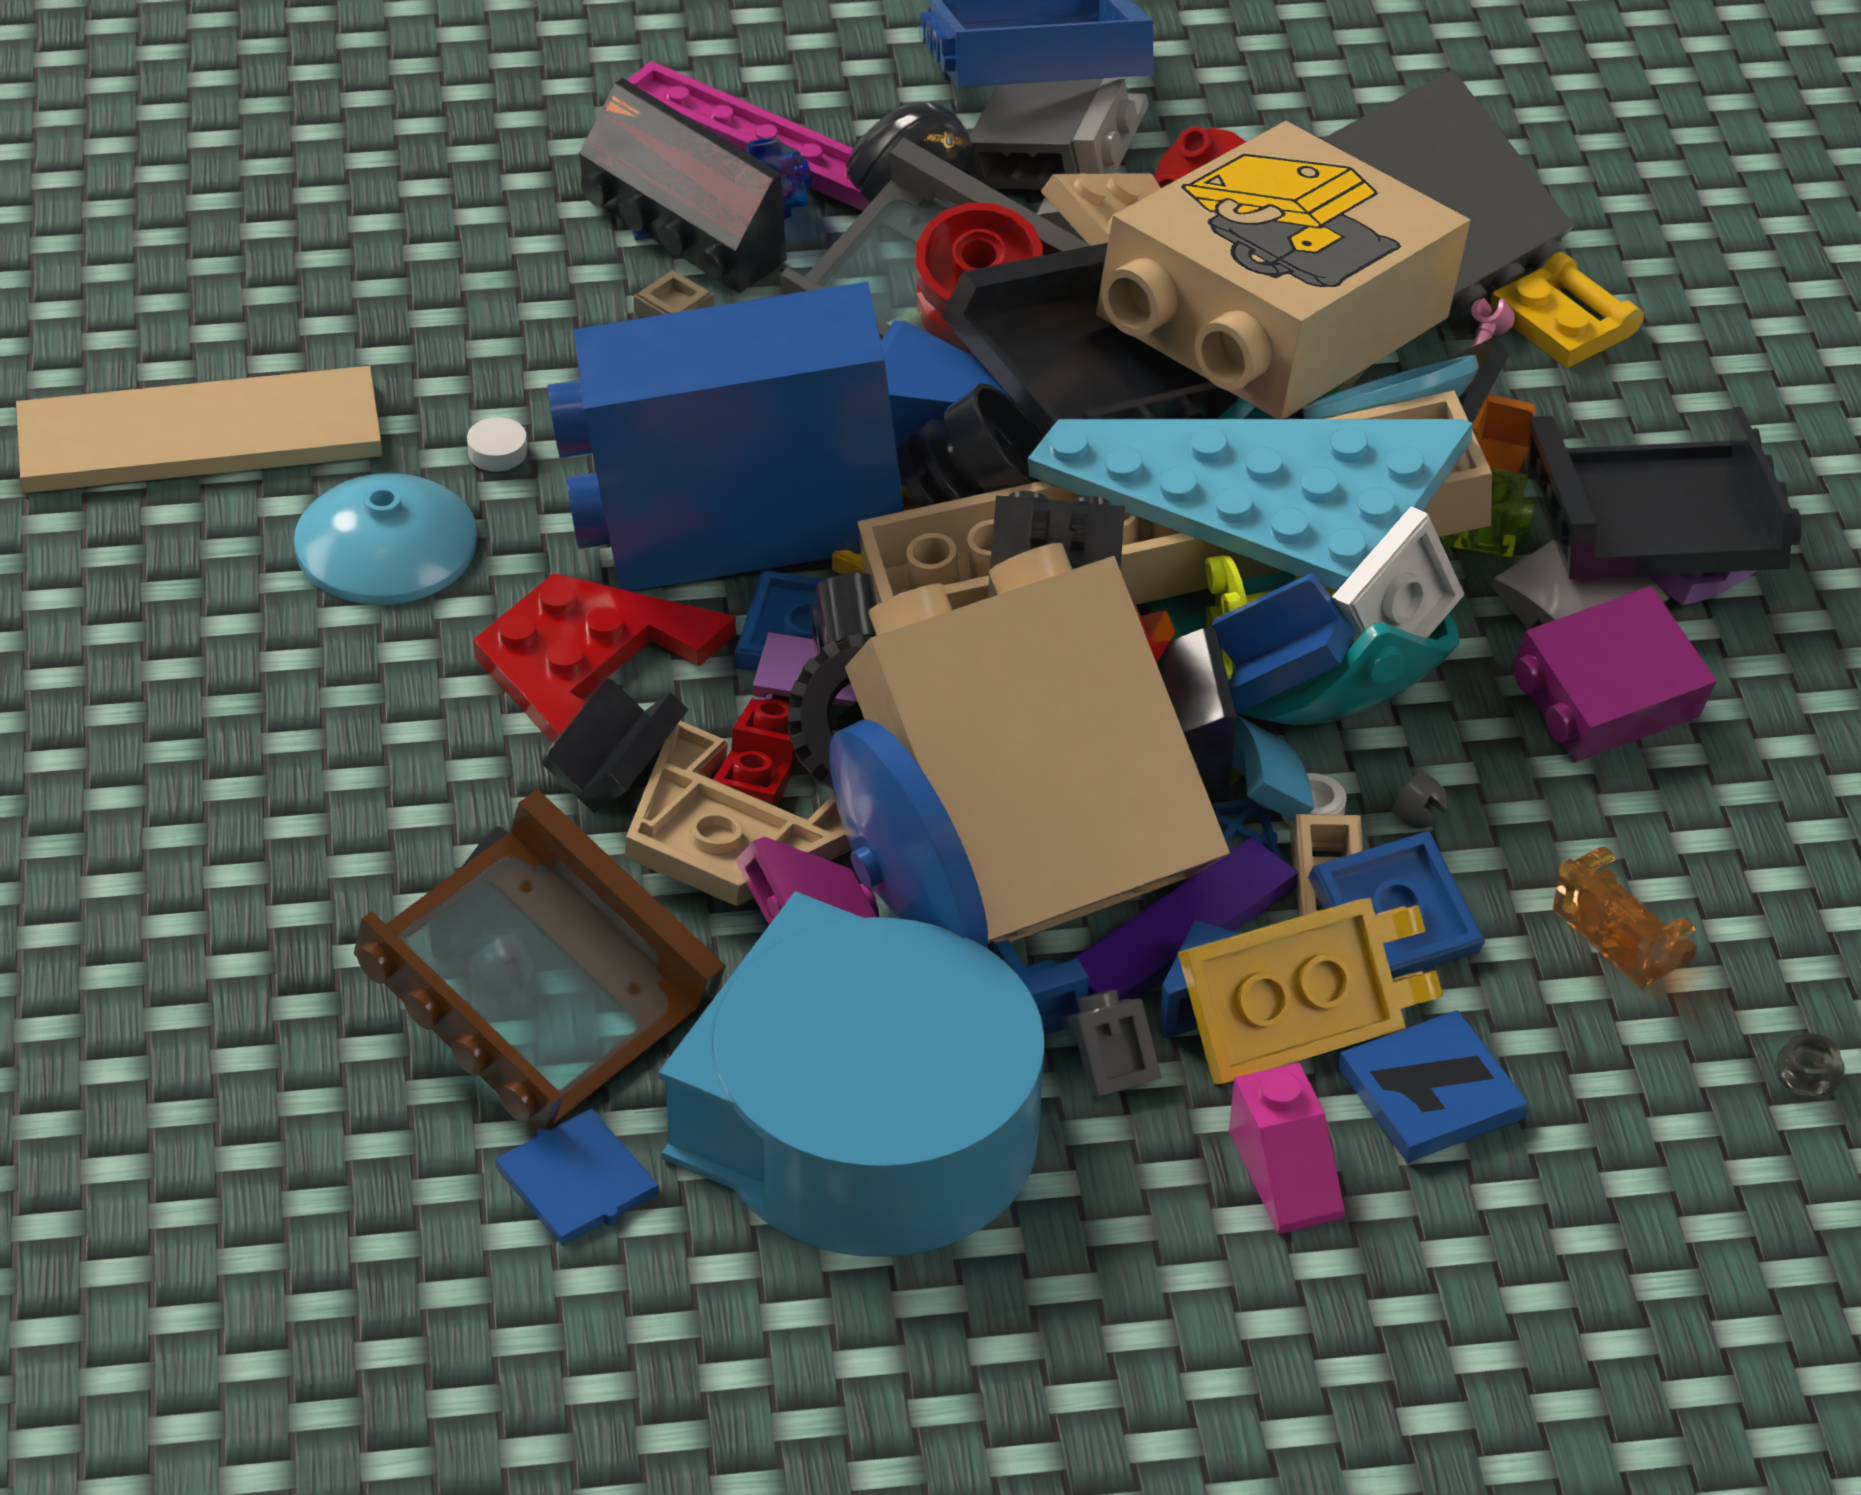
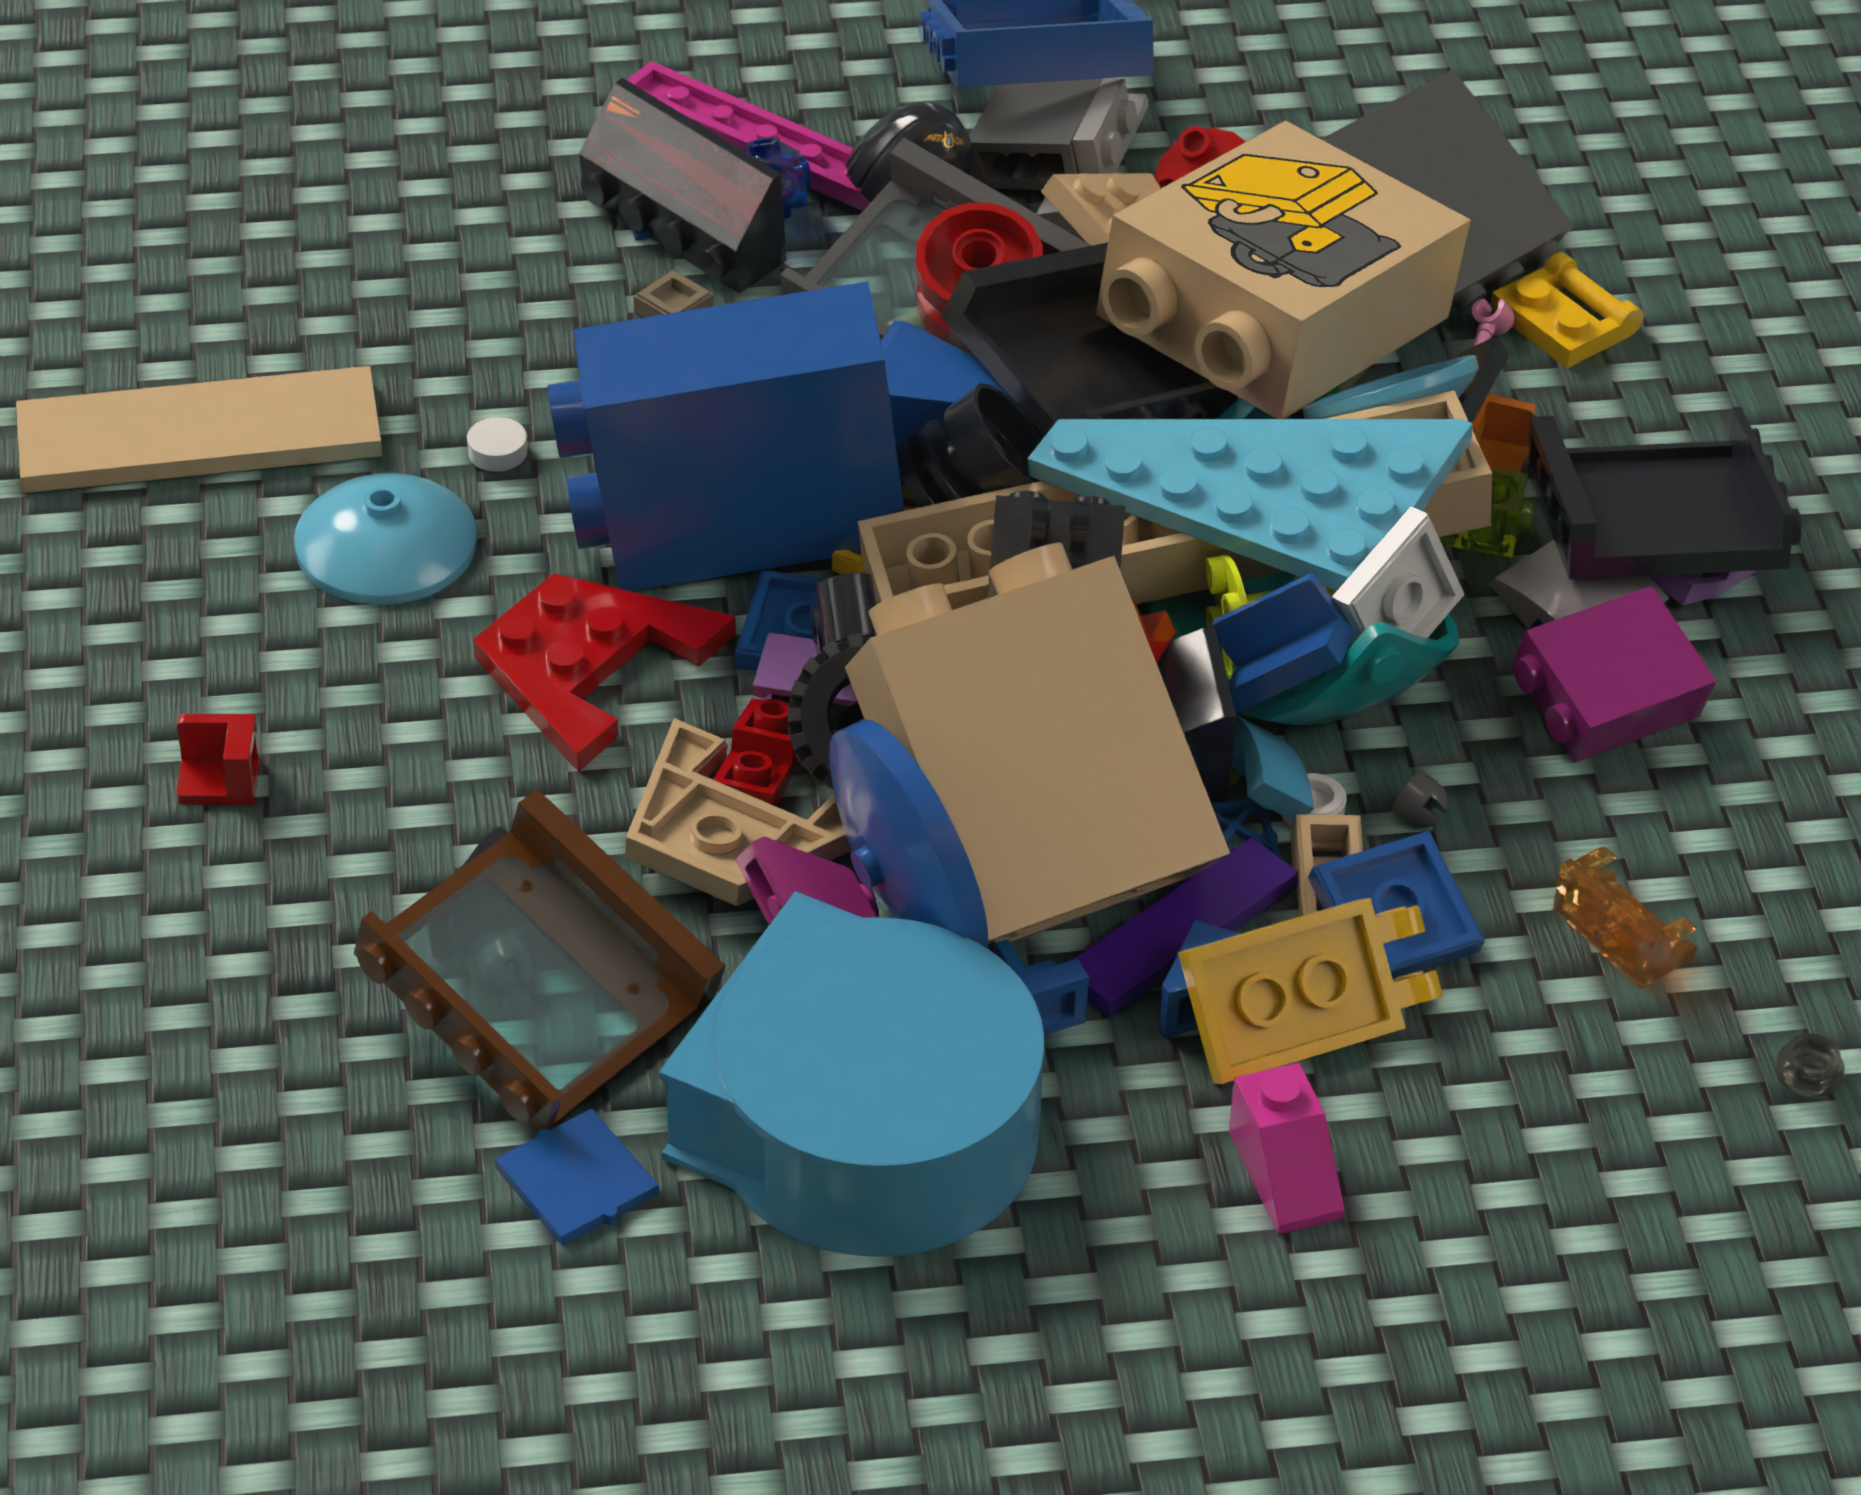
black panel [541,678,689,814] -> none
dark grey bracket [1061,989,1162,1097] -> none
blue tile [1338,1010,1528,1163] -> none
none -> red panel [176,714,261,805]

